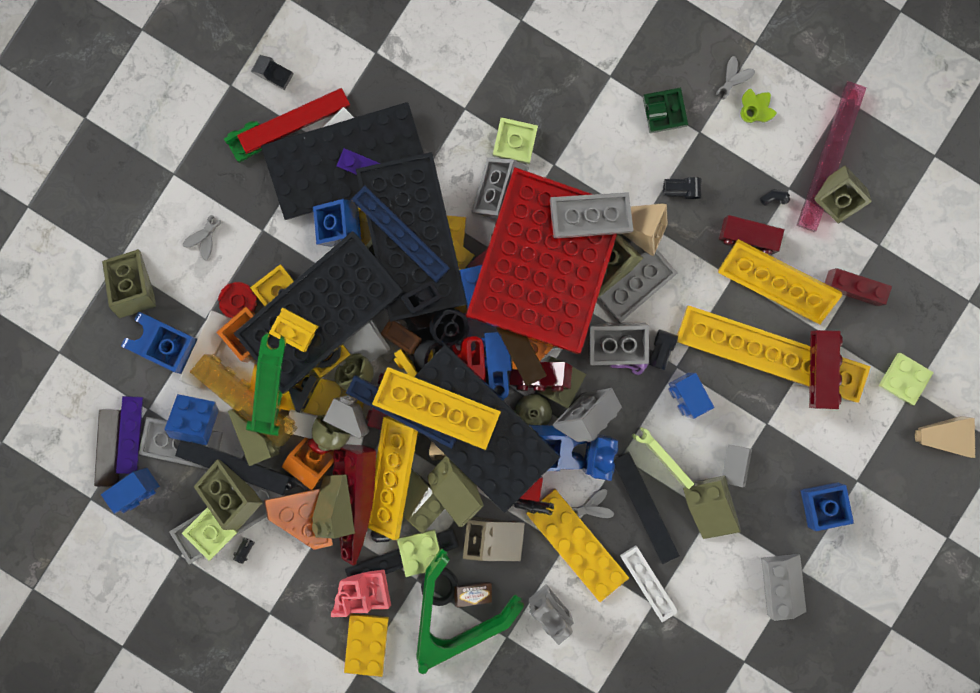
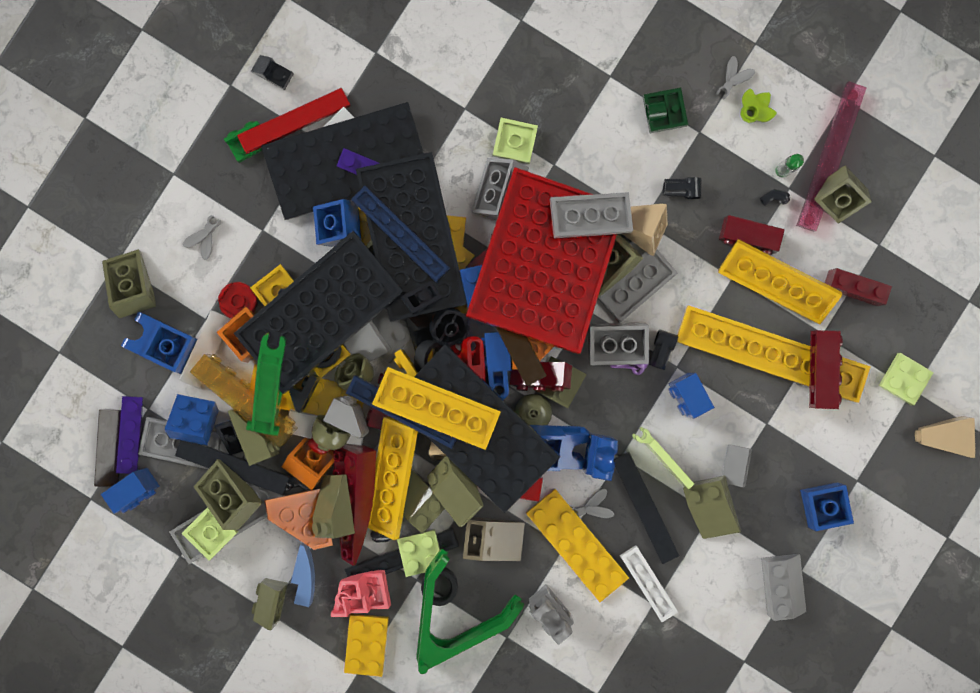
black pin [233,537,255,564] -> none
yellow plate [269,308,319,352] -> none
reddish brown tile [381,320,423,355] -> none
tile [454,582,492,608] -> none
black pin [514,498,554,515] -> none
light grey slope [553,388,622,442] -> none
none -> black slope [215,420,243,455]
none -> olive slope [252,578,288,630]
none -> medium blue slope [291,542,315,607]
none -> piece [775,154,804,177]

